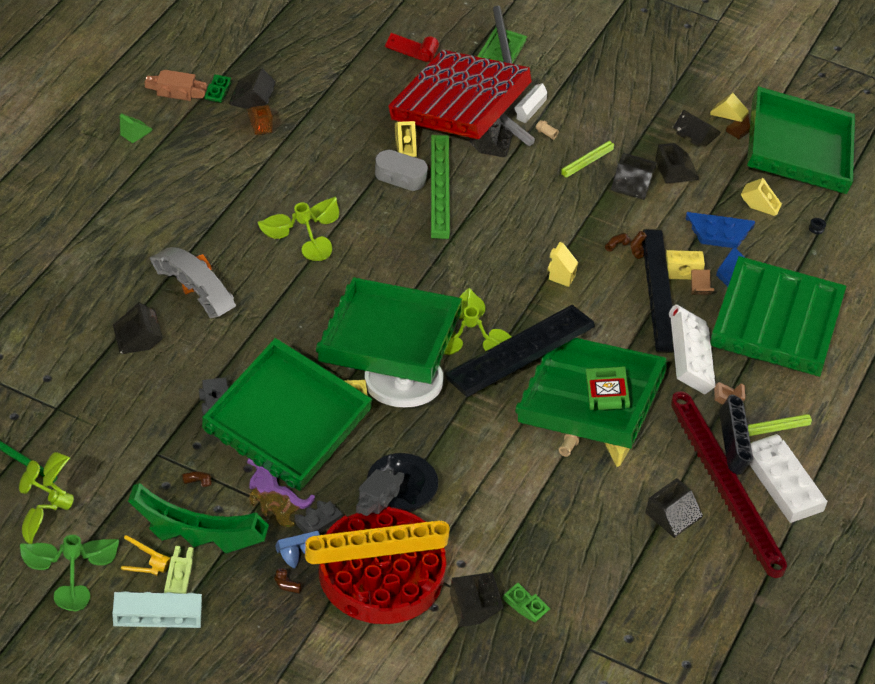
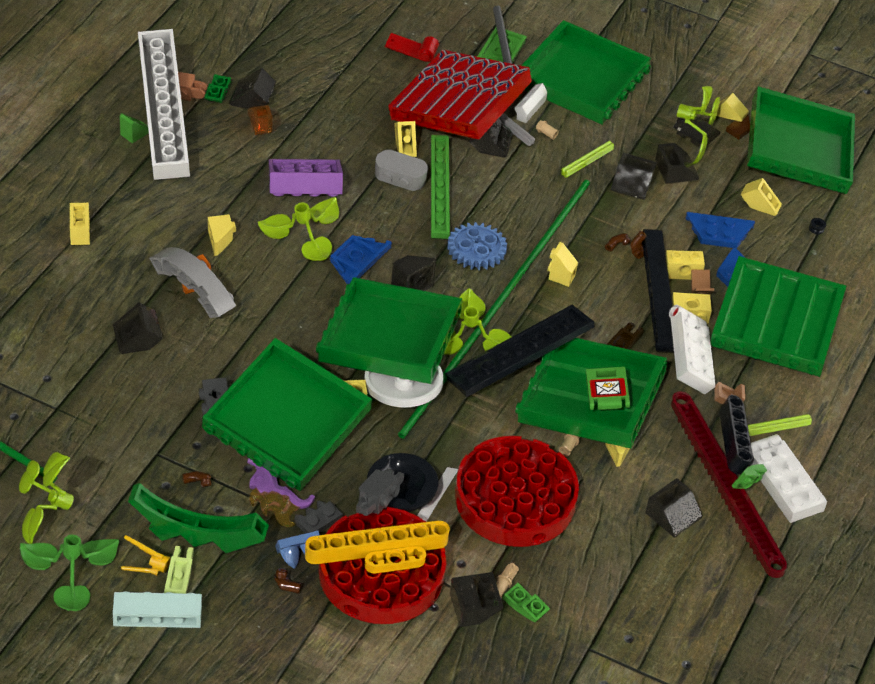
none -> light yellow brick [70,203,90,245]
none -> white brick [138,29,190,180]
none -> light yellow slope [208,214,236,256]
none -> medium lavender slope [269,159,343,197]
none -> blue wing [330,235,392,284]
none -> yellow beam [365,546,426,574]
none -> clear smoke slope [391,255,436,291]
none -> green piece [398,180,590,439]
none -> white sticker [417,467,459,522]
none -> medium blue gear [447,222,507,270]
none -> red brick [455,436,579,547]
none -> tan axle [489,563,519,600]
none -> green panel [521,20,651,125]
none -> dark brown hinge [606,322,644,350]
none -> light yellow brick [672,292,712,324]
none -> lime plant [677,86,720,164]
none -> bright green slope [732,464,767,489]

